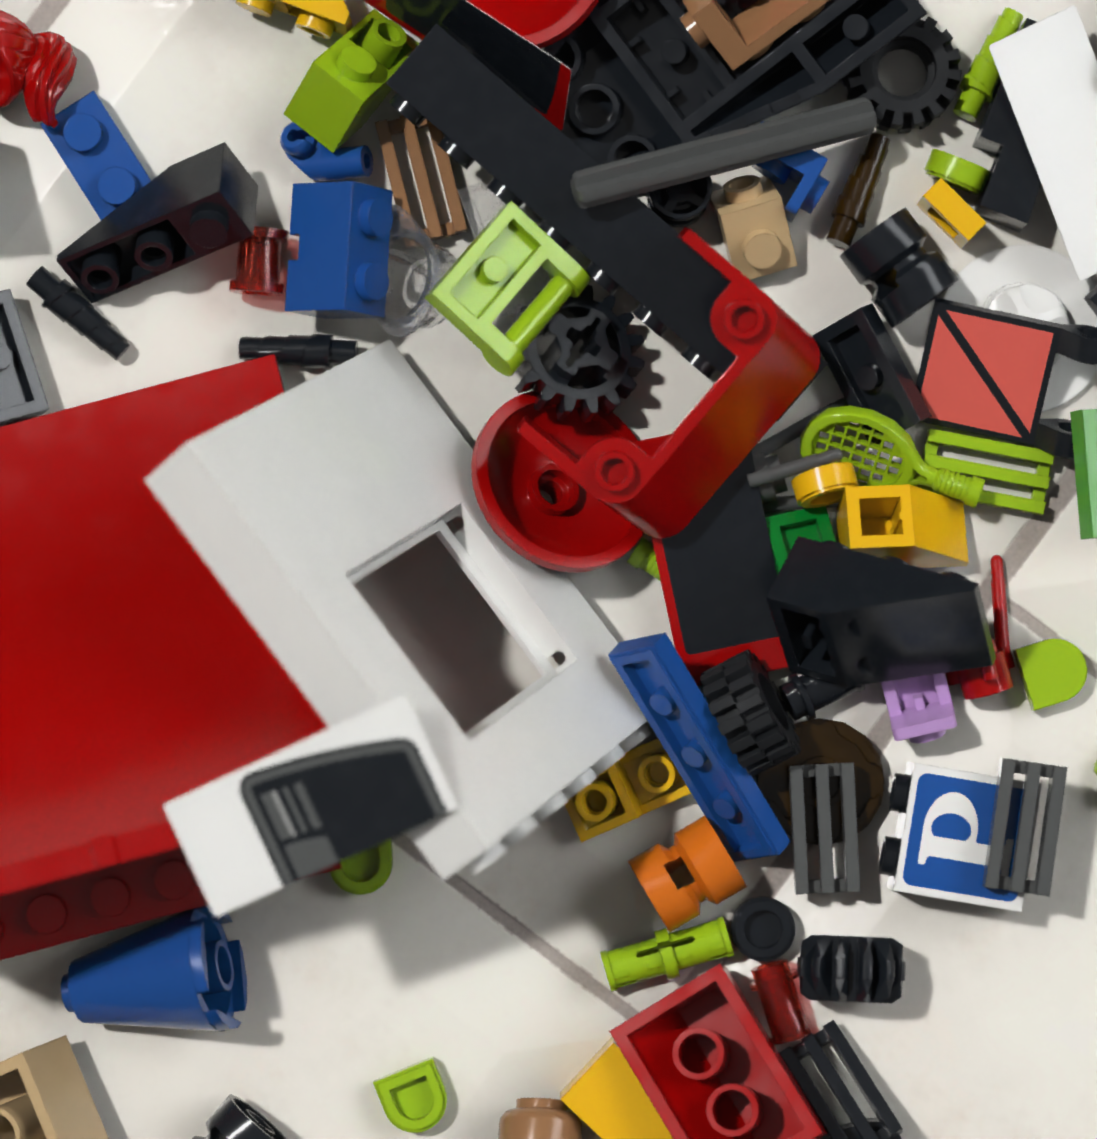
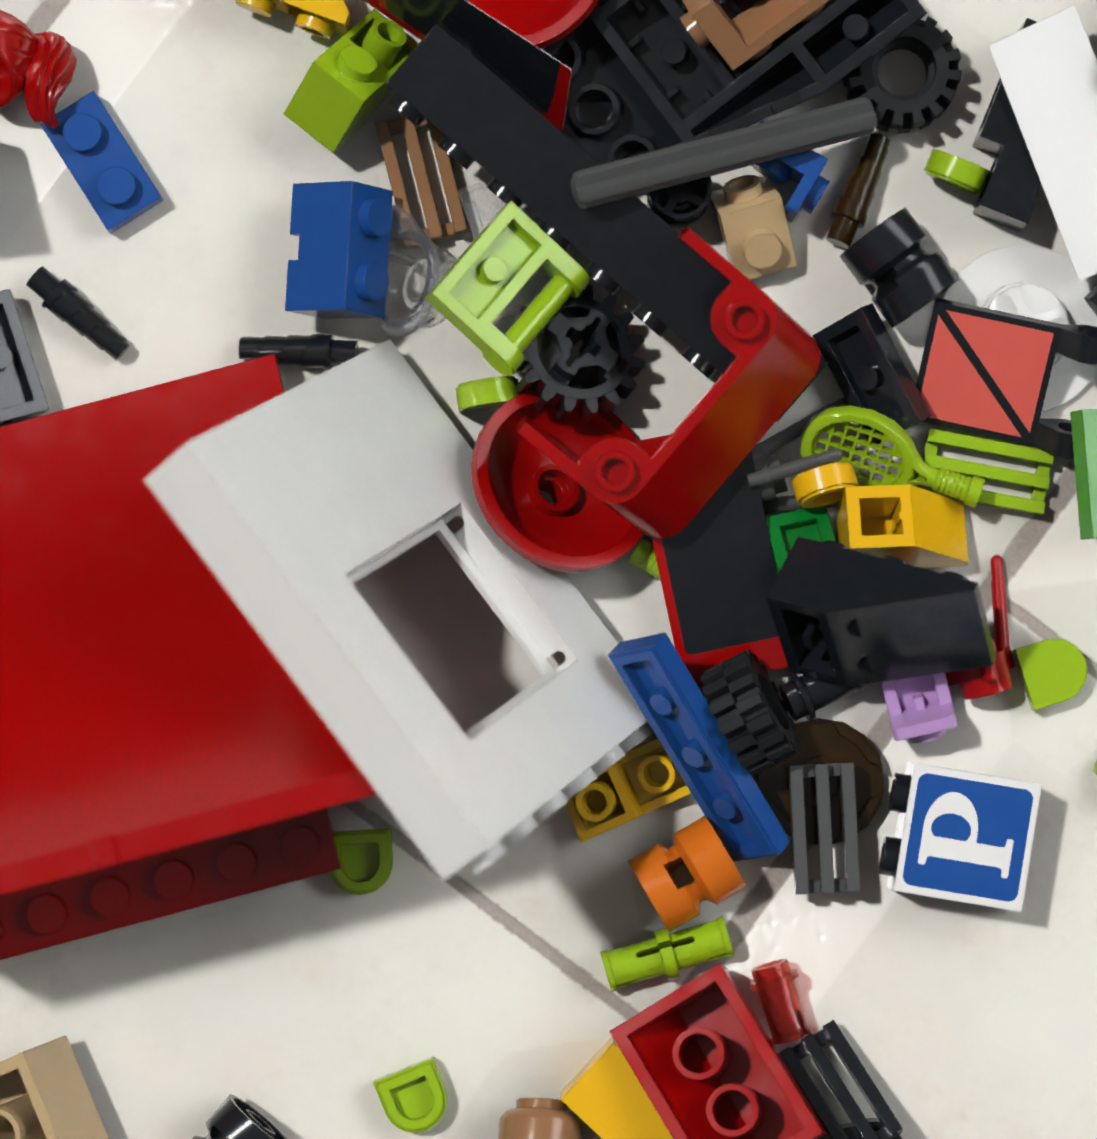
black slope [57,142,258,304] -> none
blue cone [61,904,247,1032] -> none
sticker [164,694,458,917] -> none
clear red bush [229,226,289,296] -> none
blue arm [280,122,373,182] -> none
black tile [730,896,795,961] -> none
black gear [797,935,906,1003] -> none
yellow tile [916,178,987,249] -> none
lime animal [953,8,1024,122] -> none
dark grey tile [982,758,1068,897] -> none
none -> lime tile [455,376,521,413]

